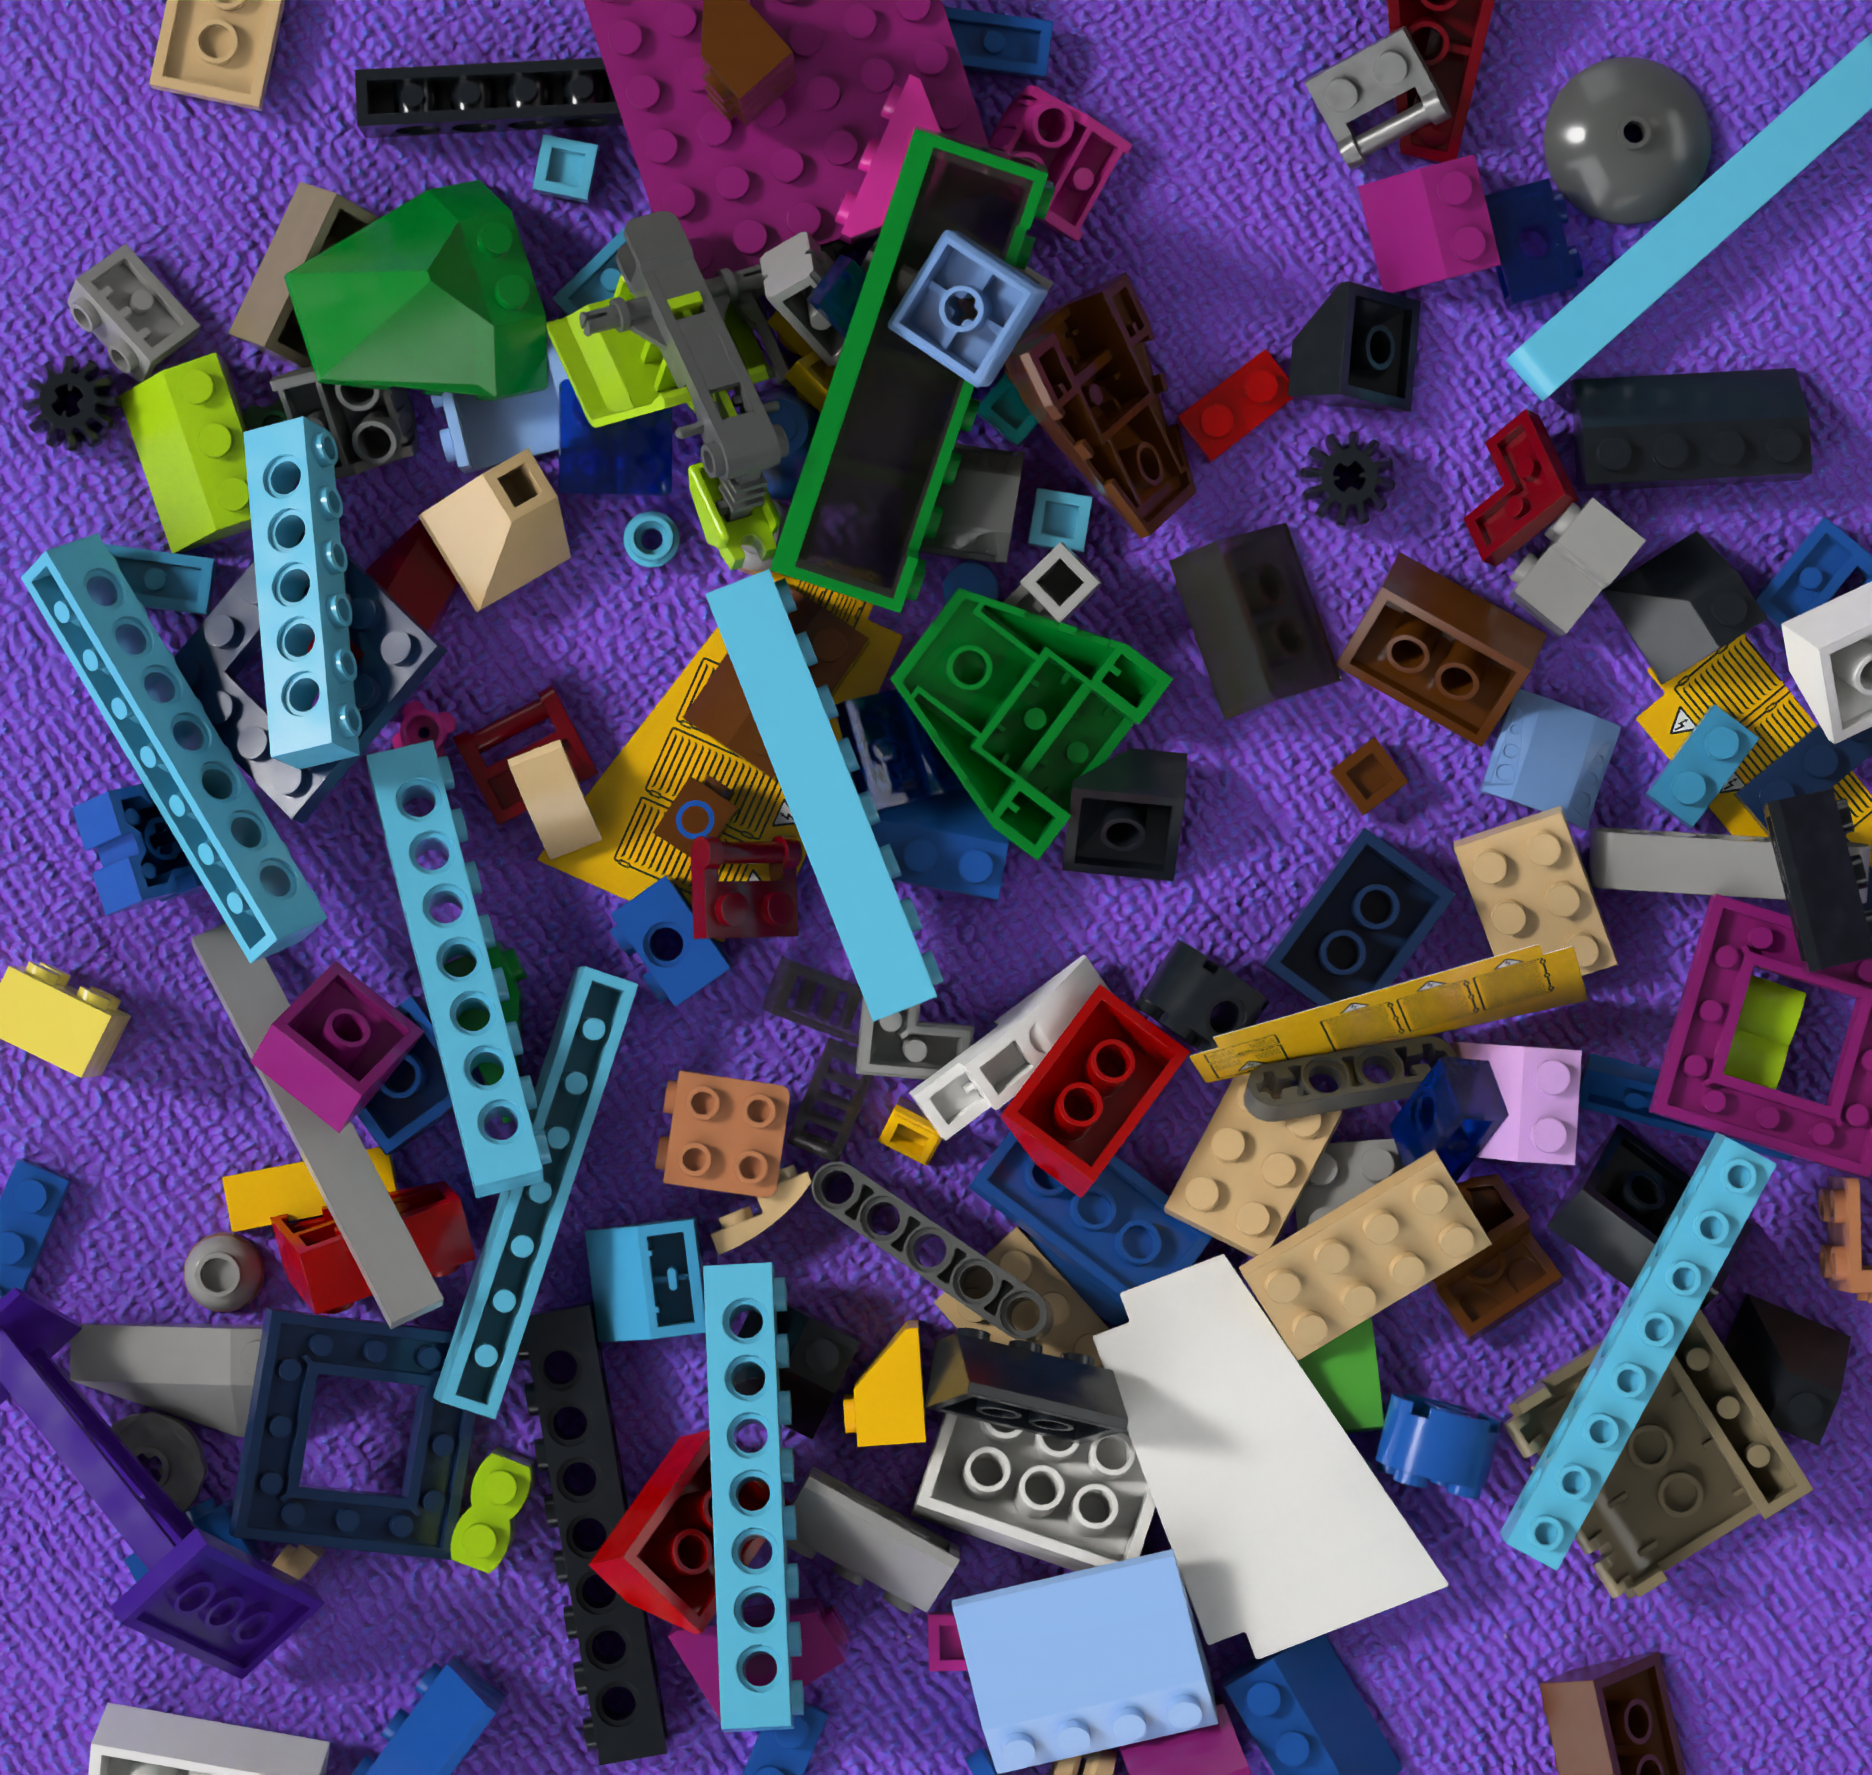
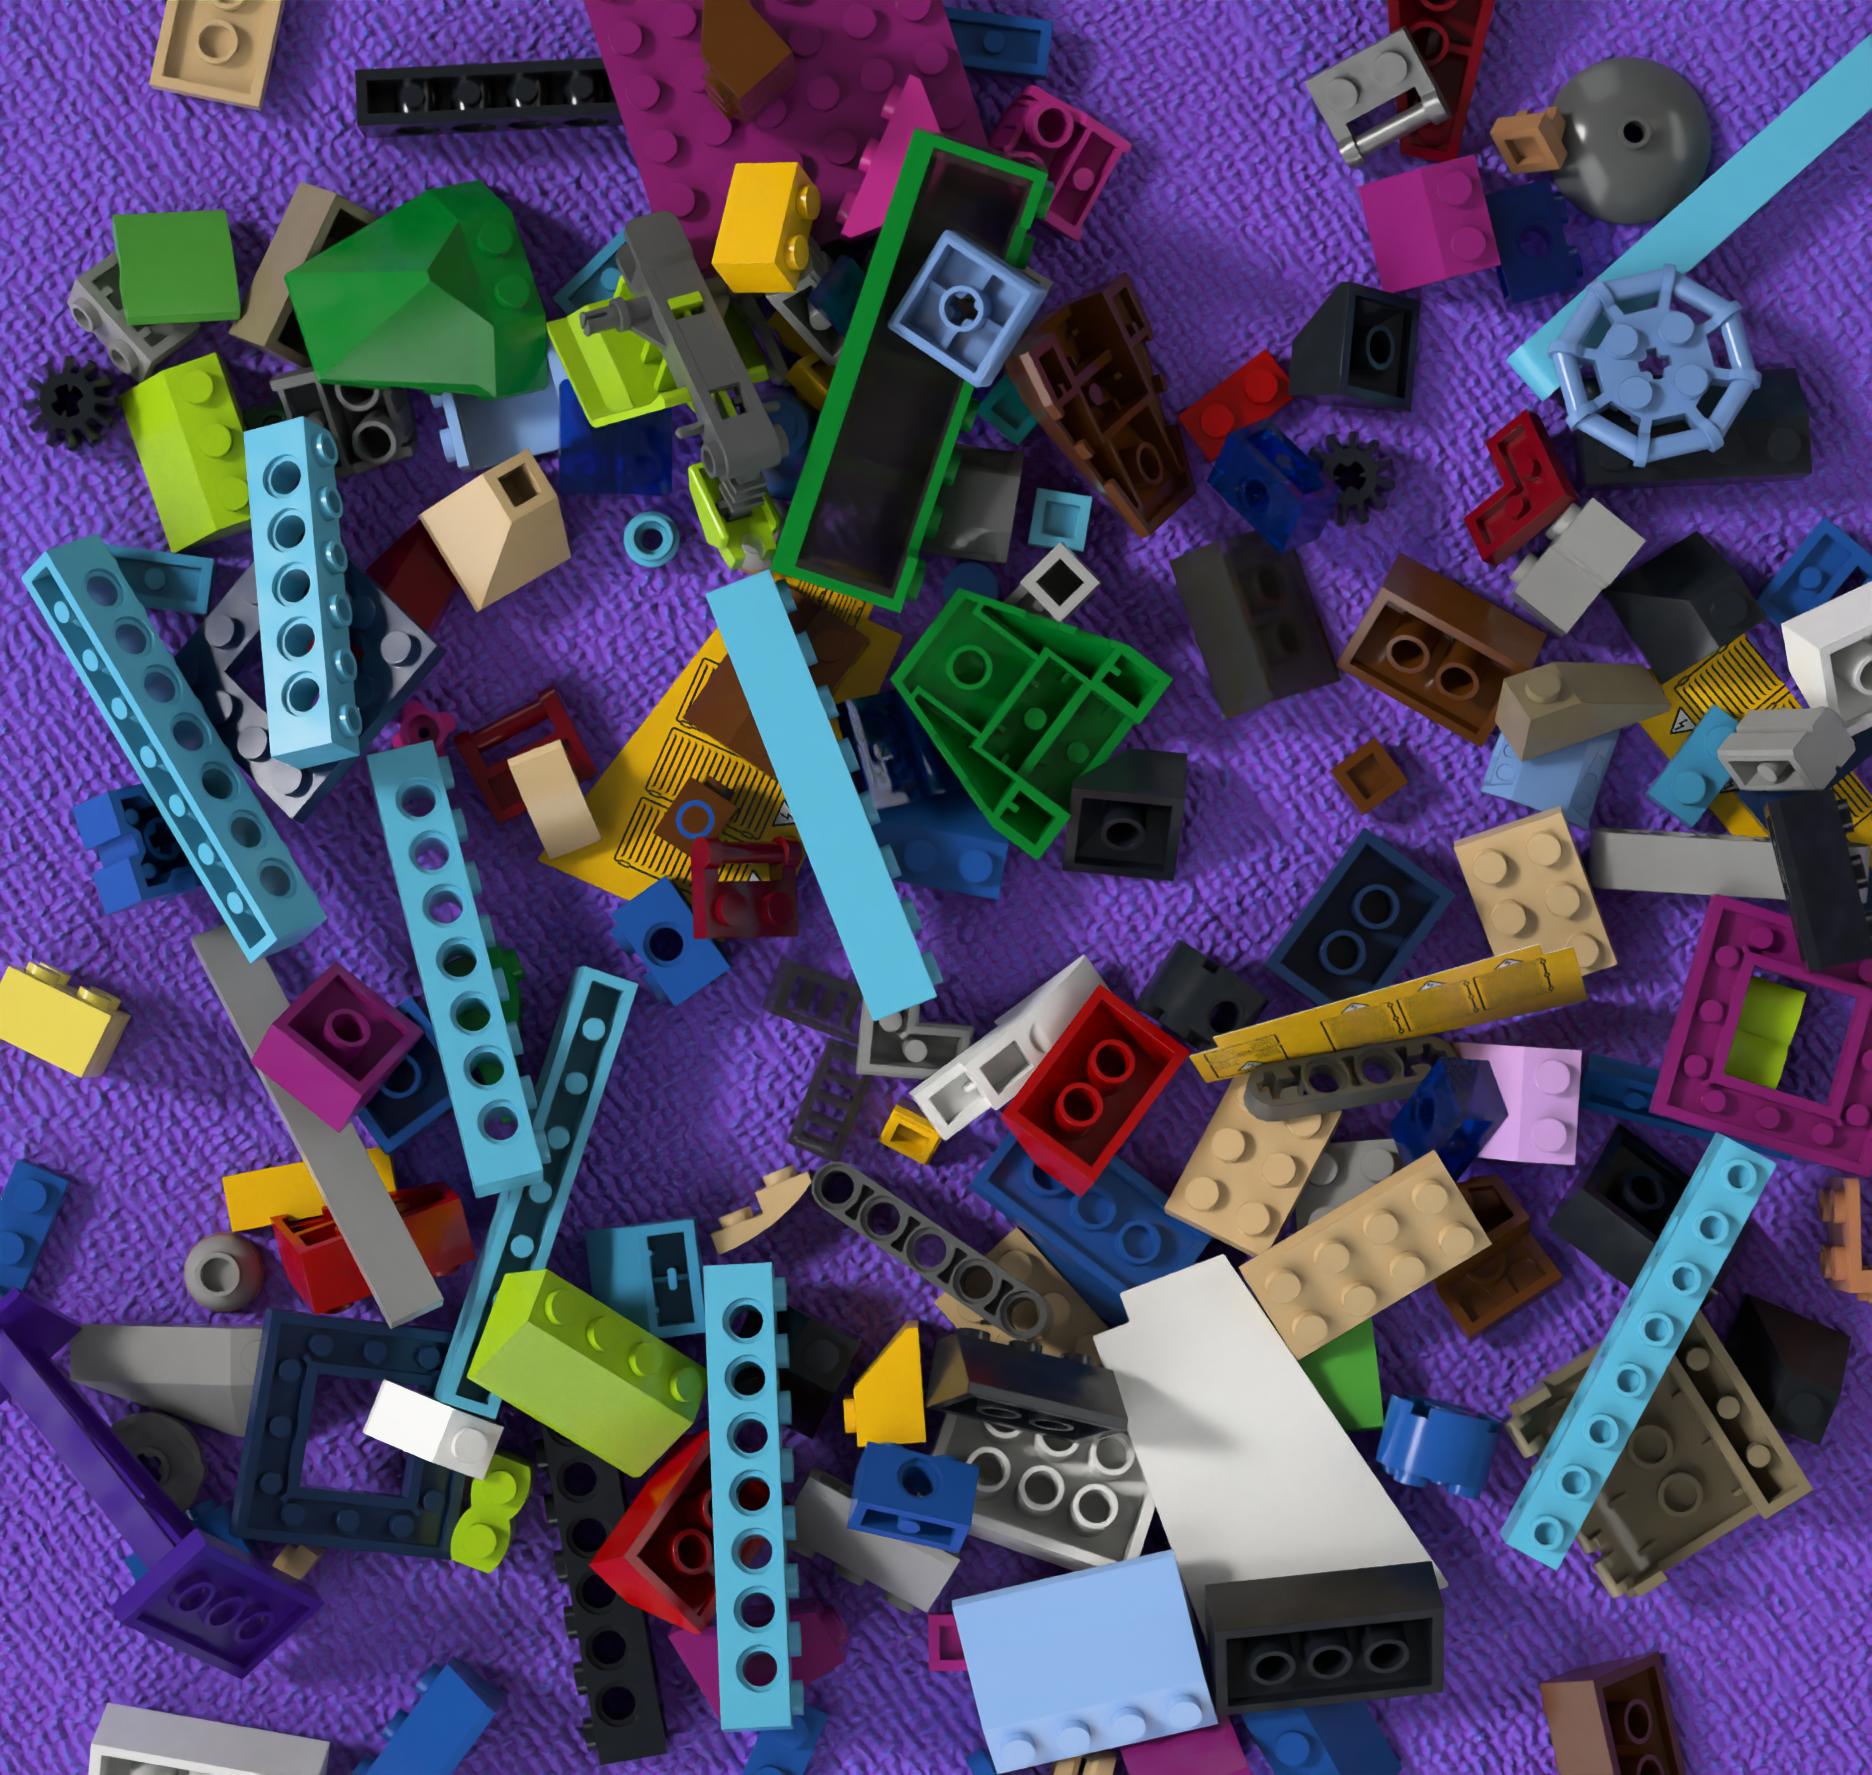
medium azure plate [532,134,600,204] -> none
nougat bracket [655,1070,790,1198] -> none
none -> bright green slope [112,210,241,326]
none -> white slope [363,1379,504,1481]
none -> lime slope [467,1269,708,1478]
none -> yellow brick [711,162,821,293]
none -> blue brick [847,1441,979,1553]
none -> black slope [1205,1561,1444,1716]
none -> clear blue brick [1207,418,1342,554]
none -> medium nougat tile [1490,106,1568,175]
none -> dark tan slope [1495,662,1671,762]
none -> medium blue plate [1547,263,1762,468]
none -> light grey brick [1717,706,1856,791]

